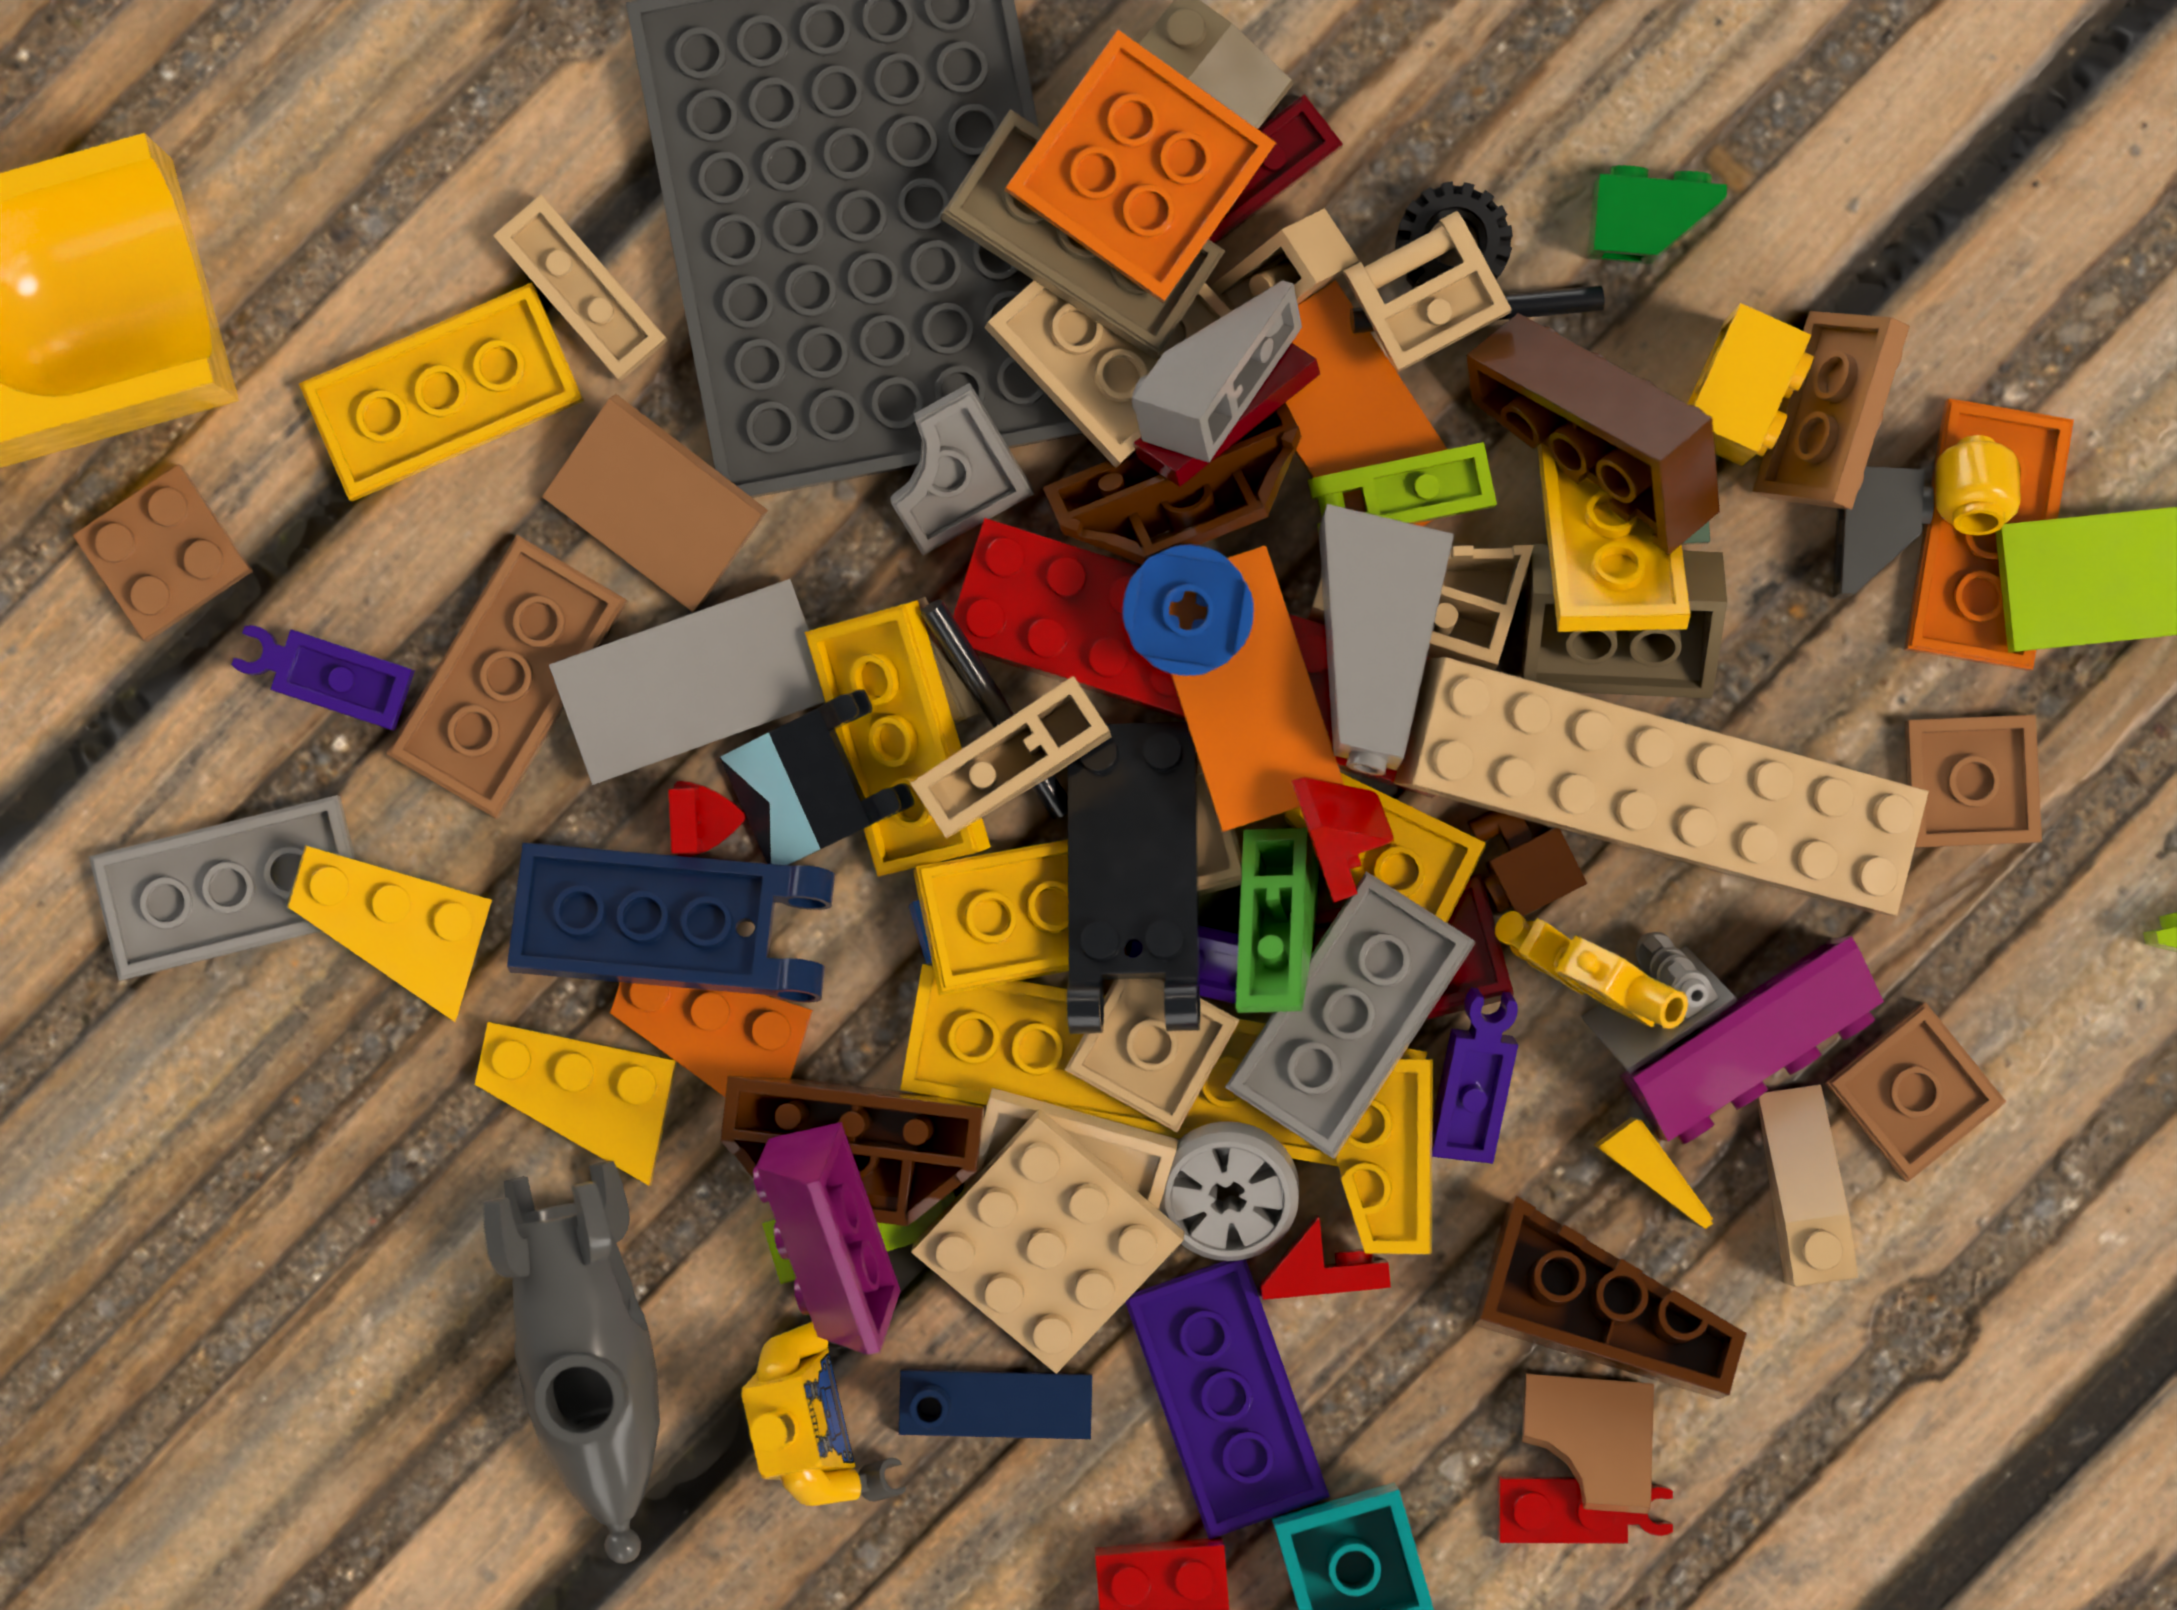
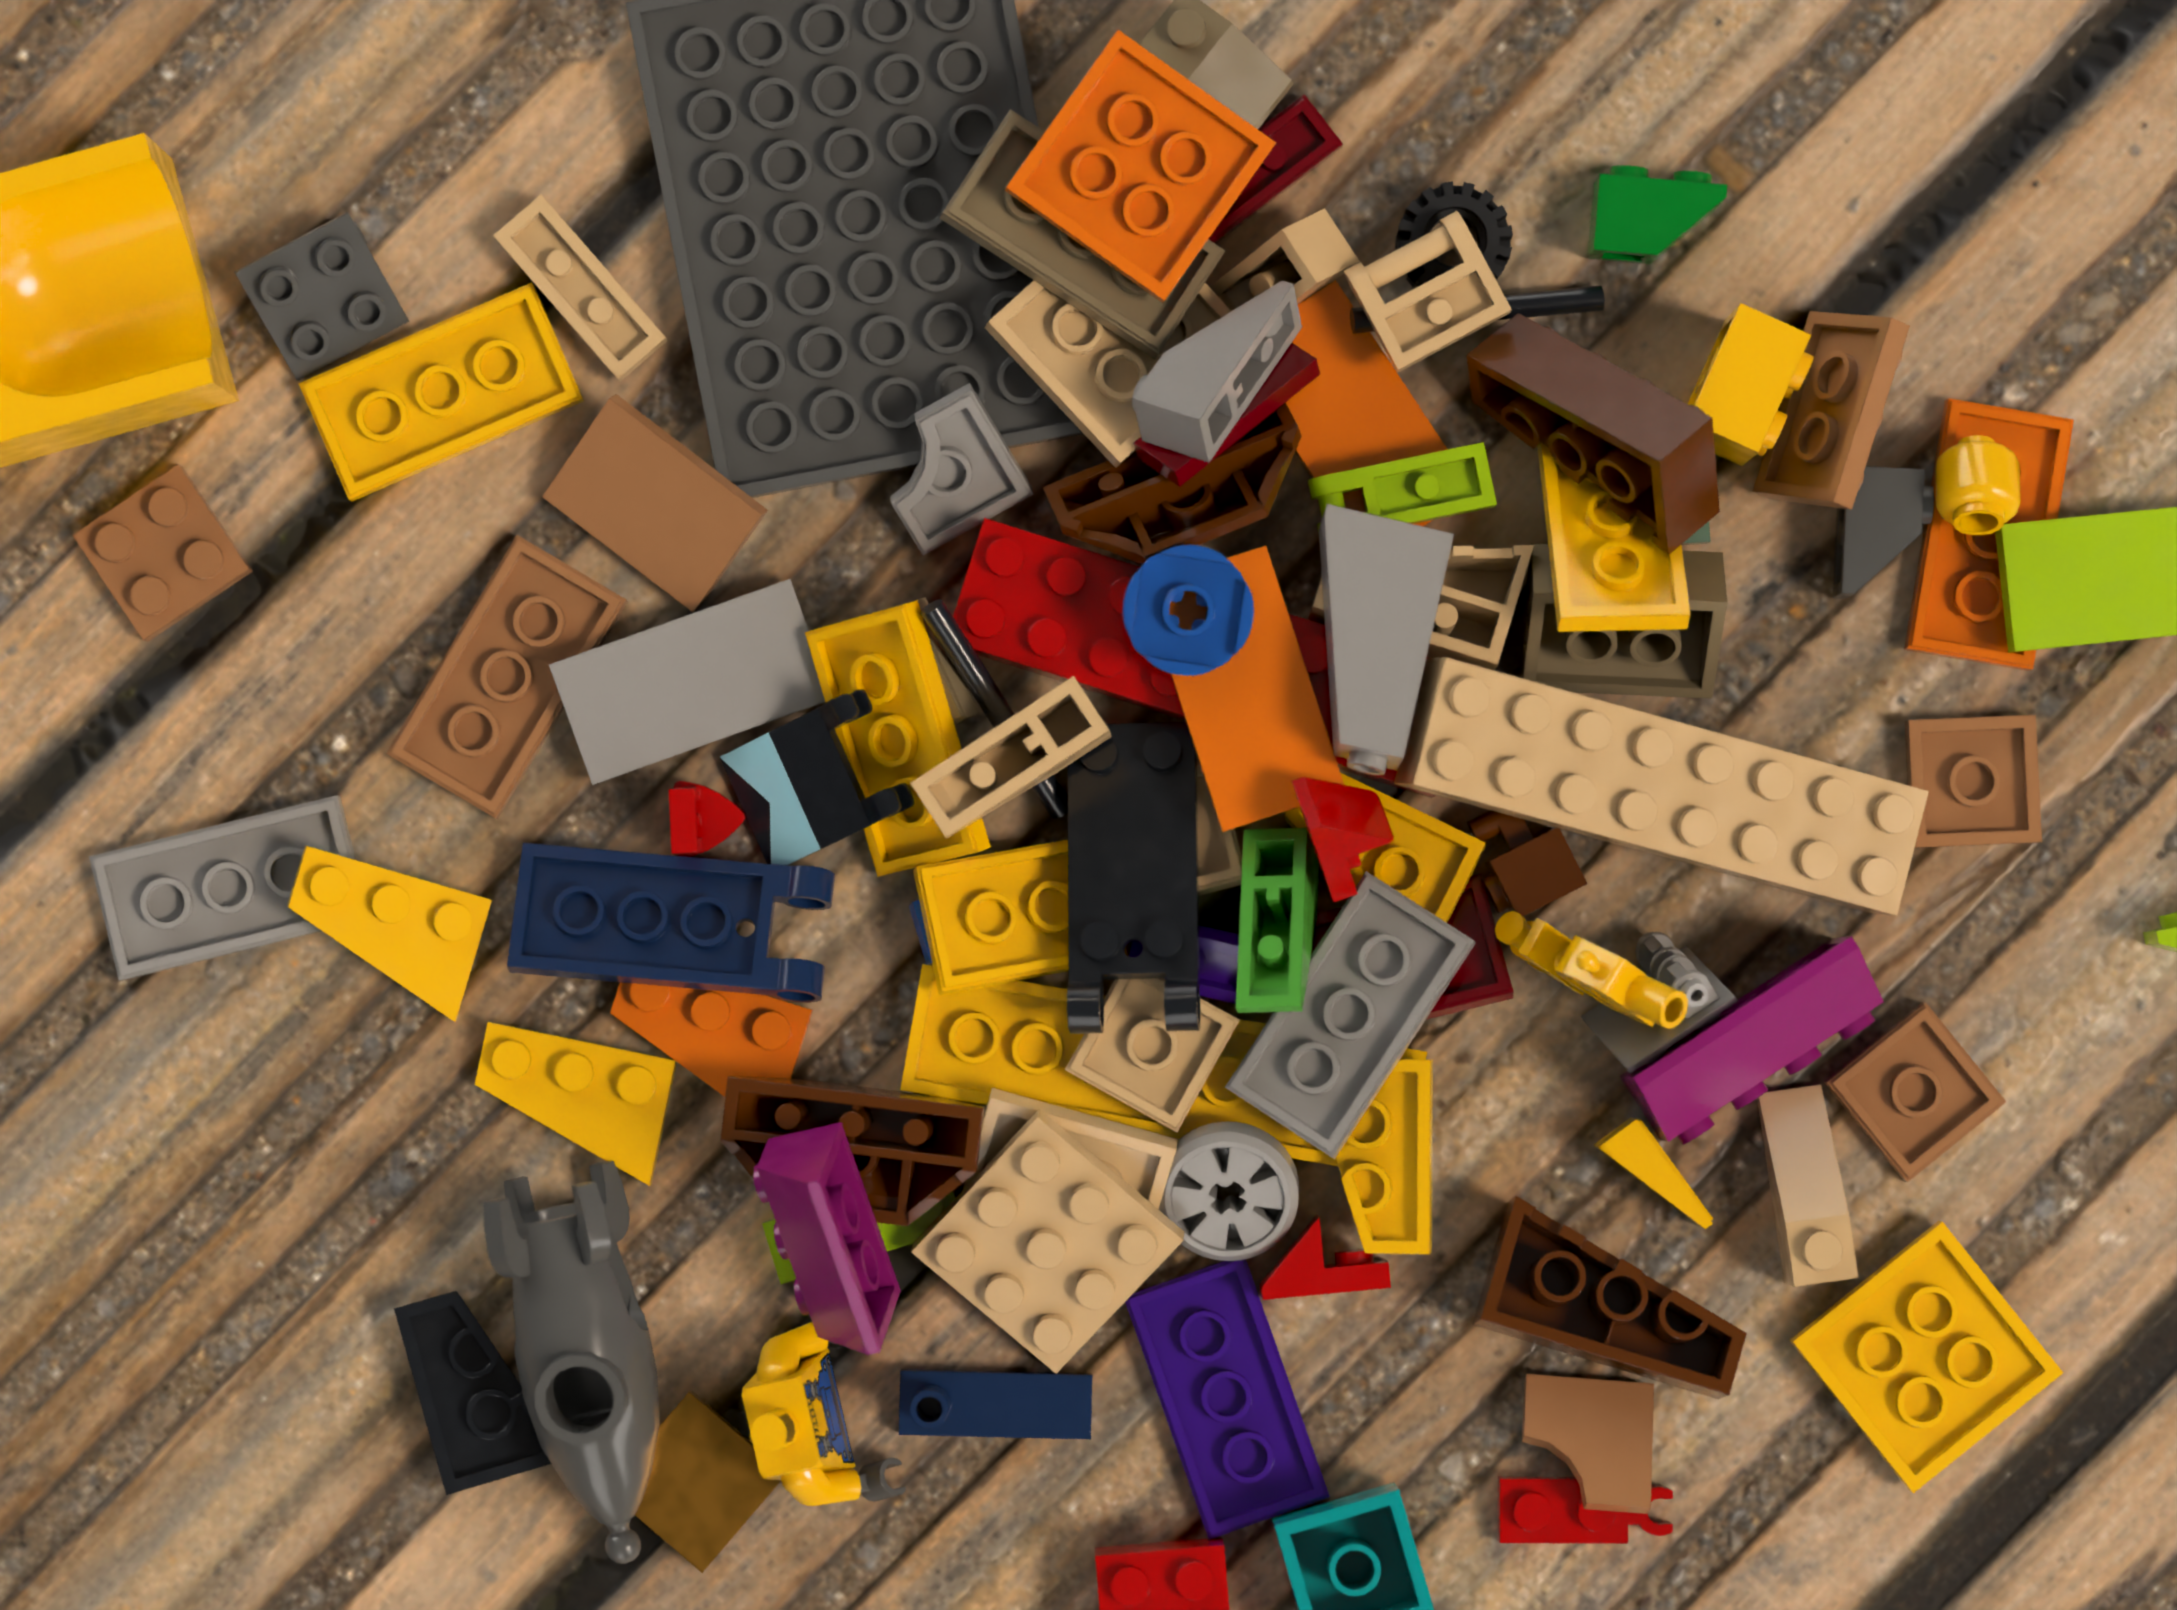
dark purple plate [231,625,415,731] -> none
dark purple plate [1432,988,1518,1164] -> none
none -> dark grey hinge [235,212,409,381]
none -> black wing [394,1290,551,1495]
none -> pearl gold tile [635,1390,781,1573]
none -> yellow plate [1789,1221,2063,1493]

